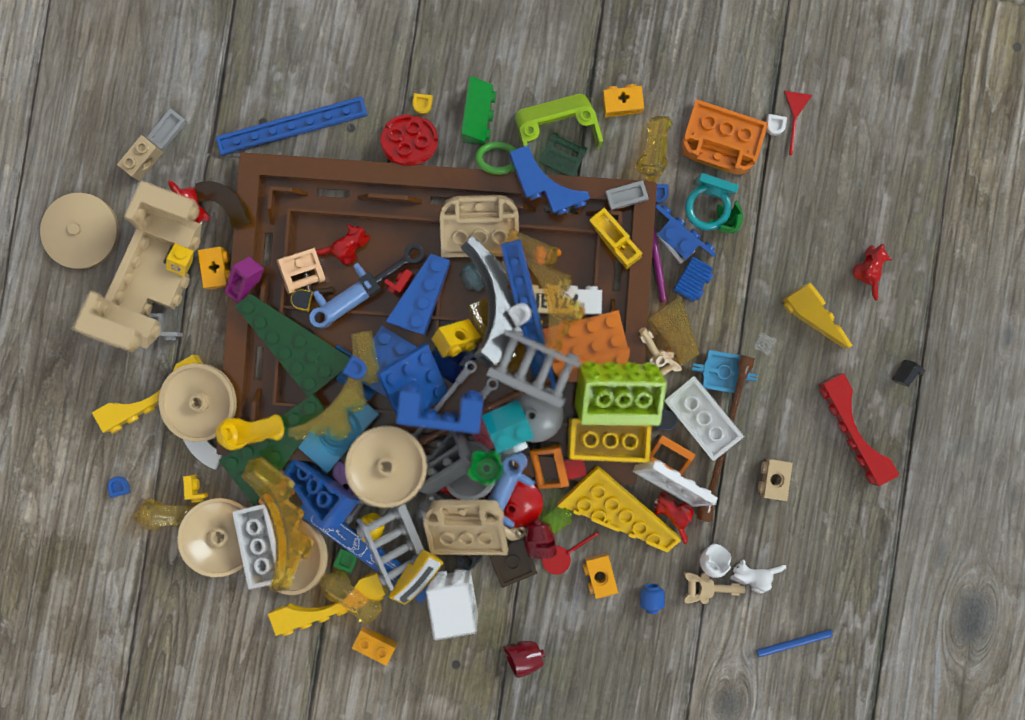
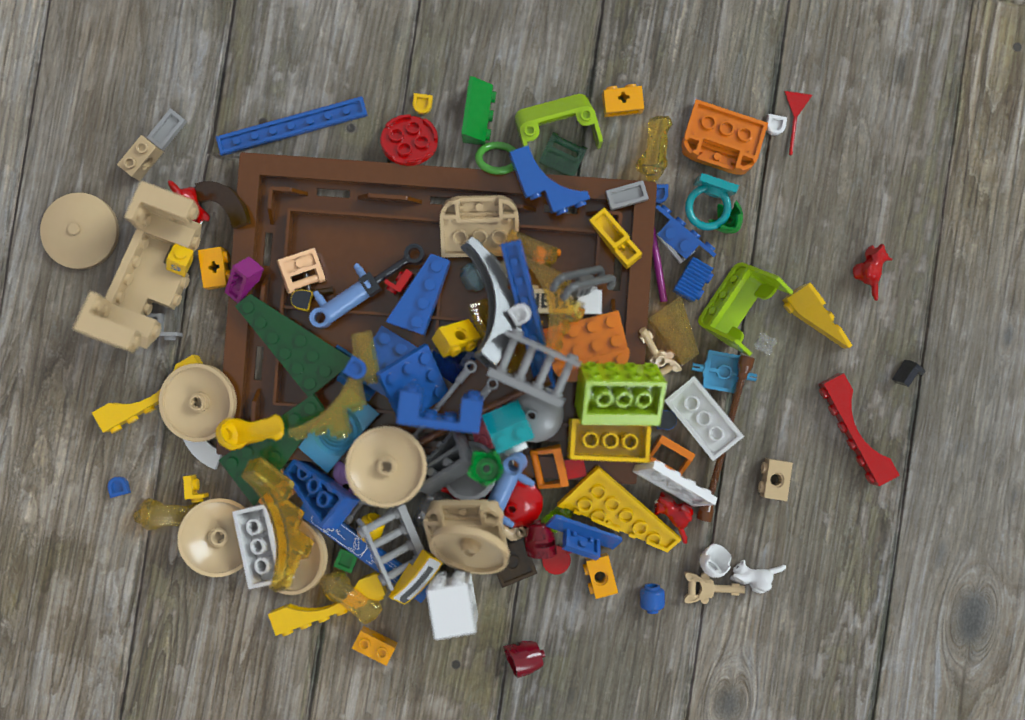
red animal [316,224,370,265] -> none
blue bar [756,629,833,657] -> none
none -> tan dish [430,525,510,574]
none -> blue bracket [546,514,622,561]
none -> dark grey piece [550,266,616,302]
none -> lime windscreen [698,262,793,356]

